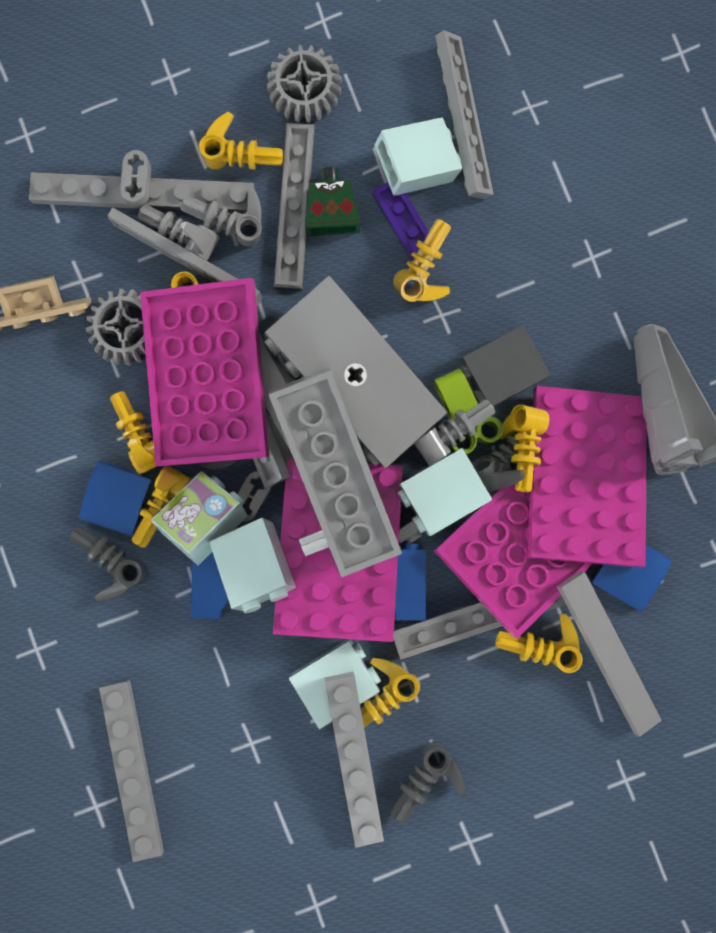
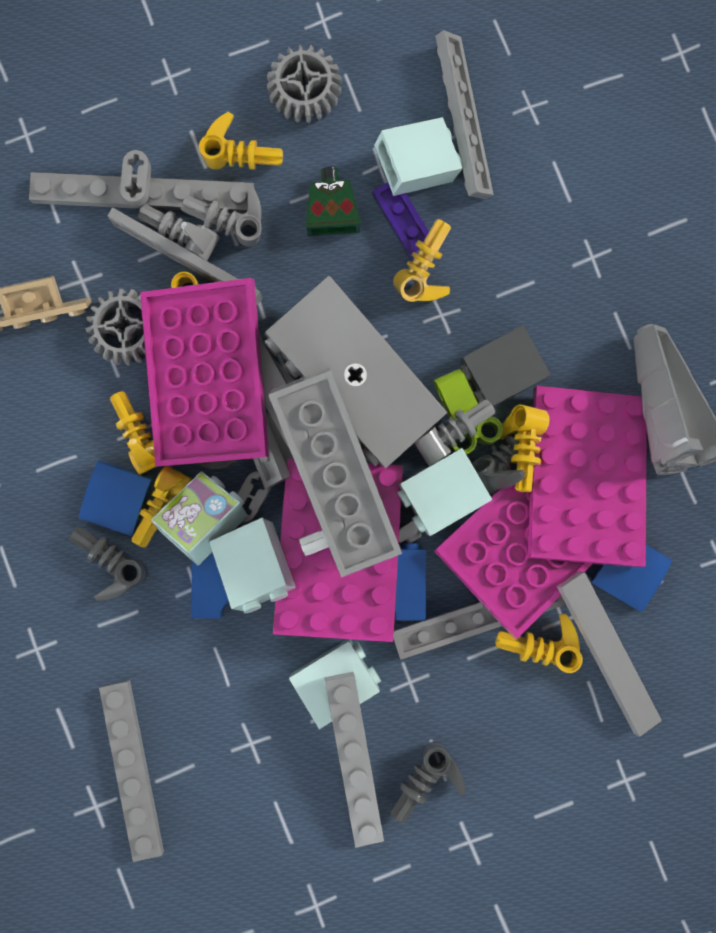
light grey tile [274,123,315,290] -> none
yellow piece [361,658,421,728] -> none

